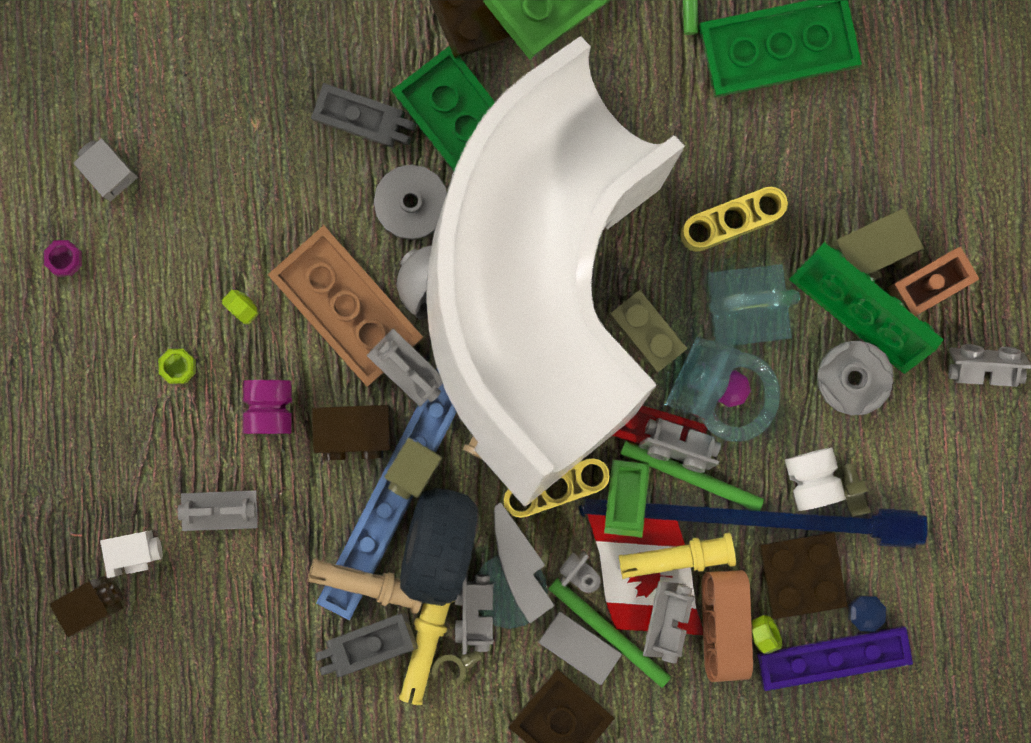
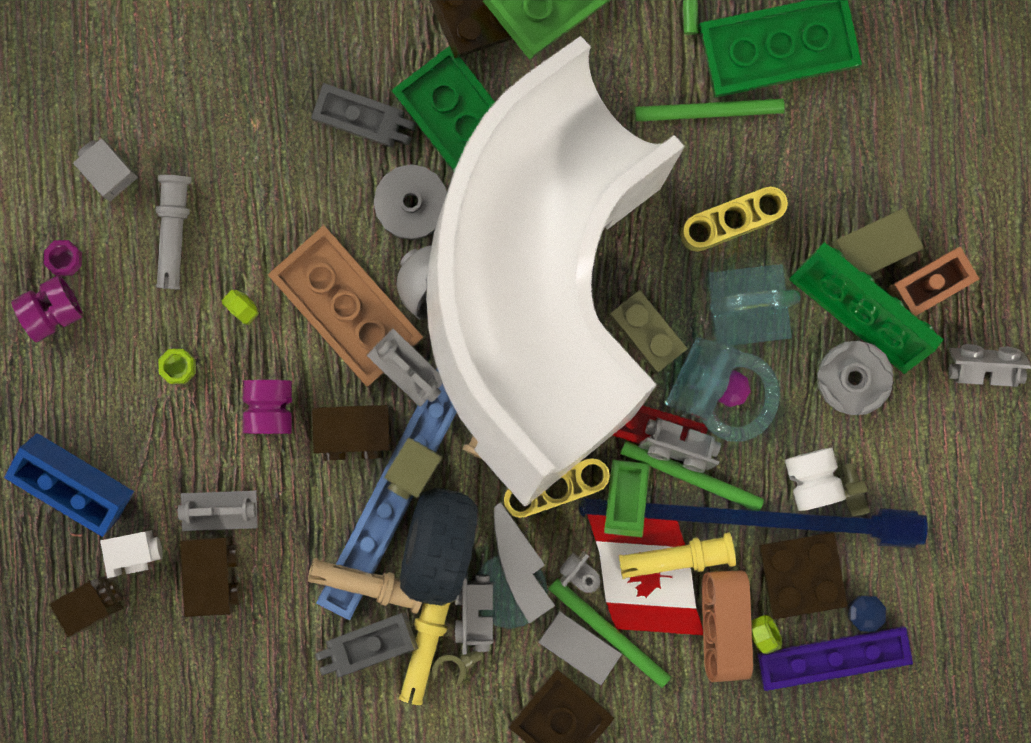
light grey hinge [643,581,695,663] -> none
none -> blue brick [4,433,134,537]
none -> magenta wheel [11,275,84,343]
none -> light grey pin [156,175,192,290]
none -> dark brown brick [180,536,241,617]
none -> bright green bar [634,98,785,122]

